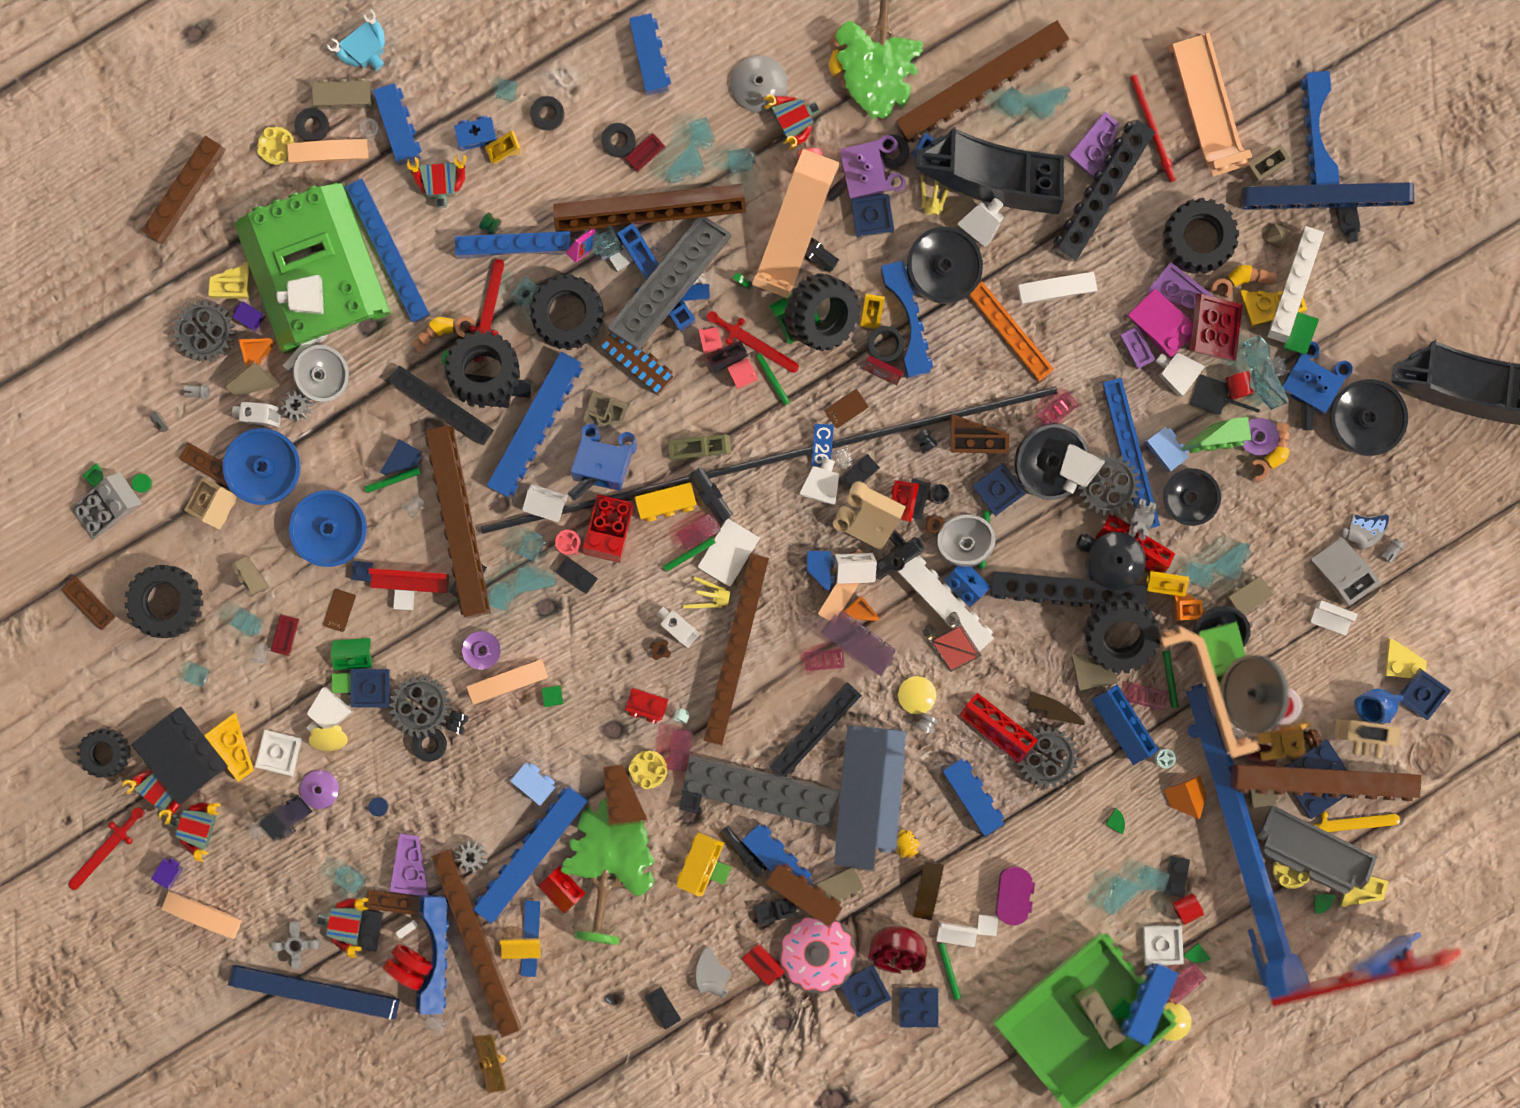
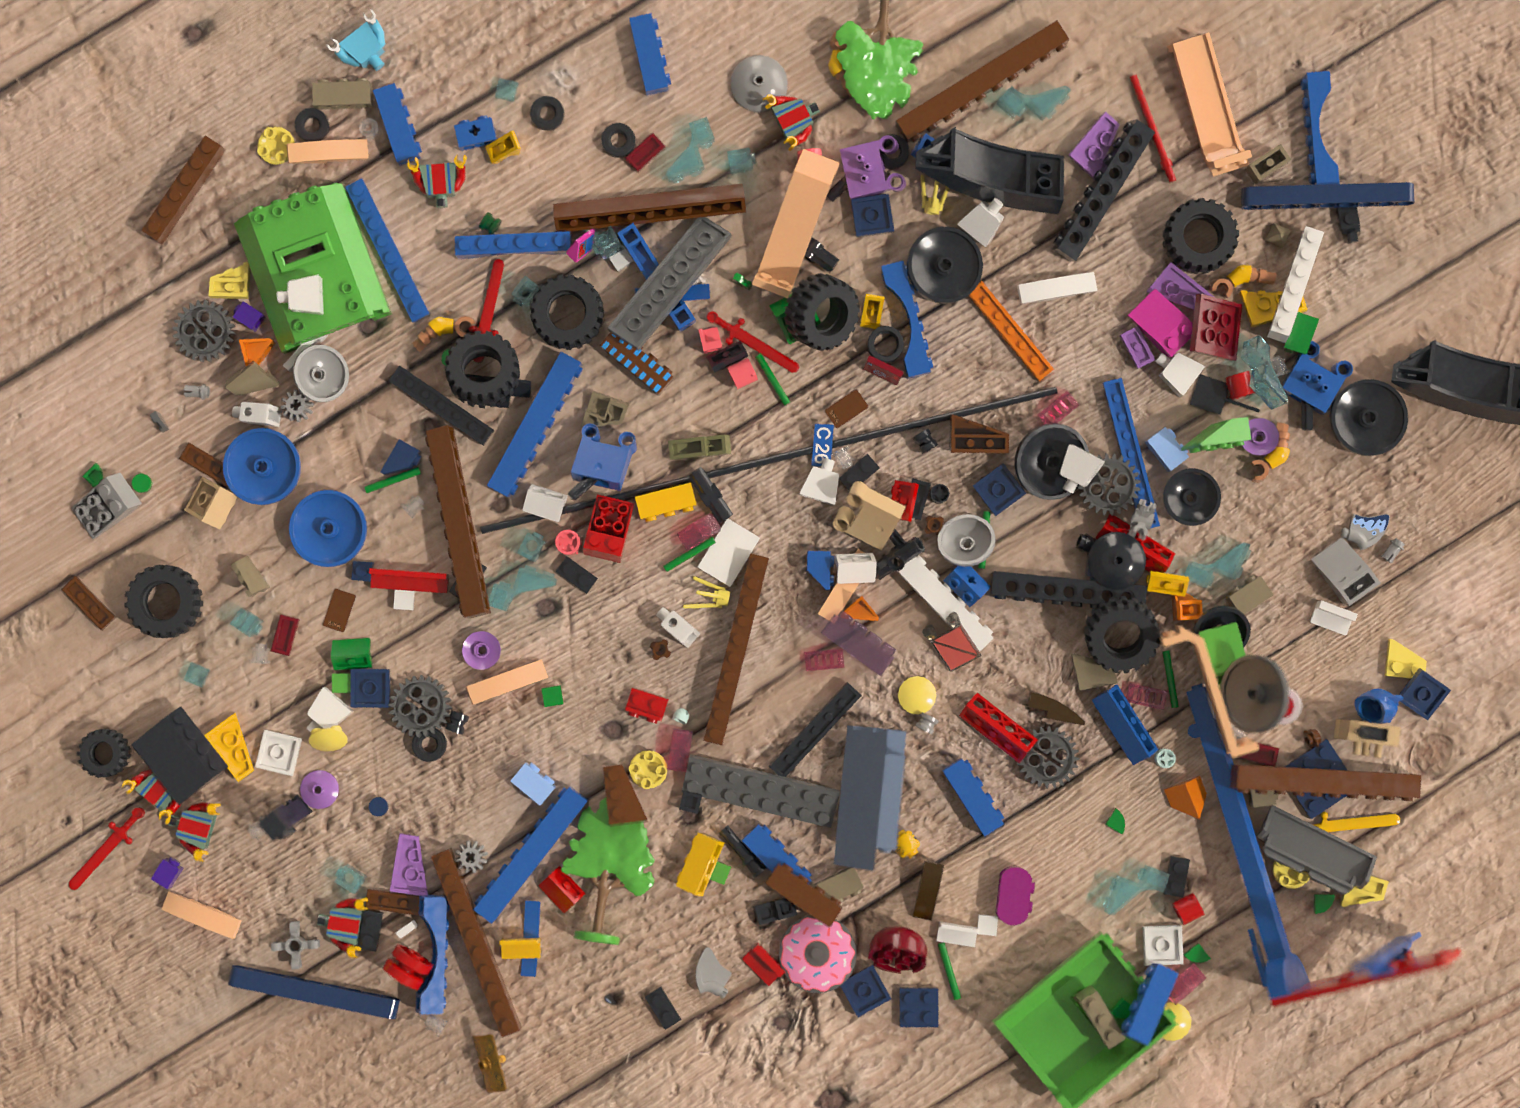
pearl gold piece [1257,721,1311,761] -> none

